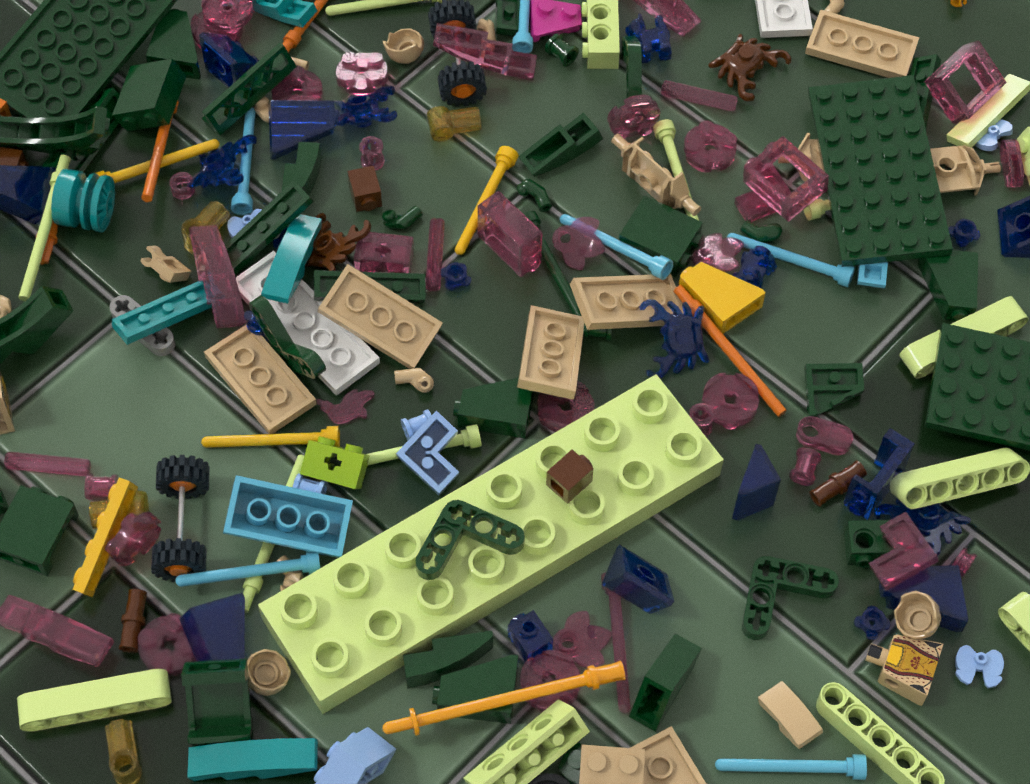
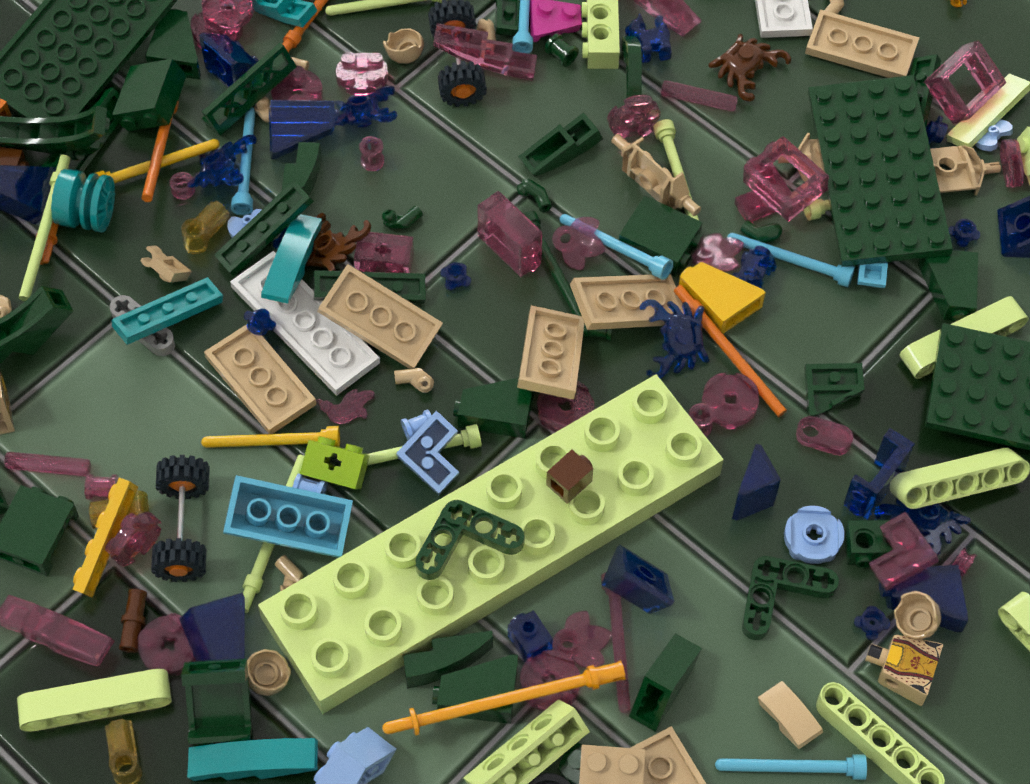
medium azure piece [175,551,320,587] -> none
clear pink slope [189,225,246,328] -> none
dark green beam [249,295,326,379] -> none
reddish brown brick [347,165,382,212] -> none
clear pink axle [425,218,445,291] -> none
clear yellow piece [427,106,481,142] -> none
yellow piece [455,146,519,255] -> none
clear pink plate [684,120,737,172] -> none
clear pink bush [789,447,821,486] -> none
reddish brown pin [809,460,867,507] -> none
light blue piece [955,645,1004,688] -> none
none -> light blue plate [784,506,844,564]
none -> clear blue plate [926,115,948,145]

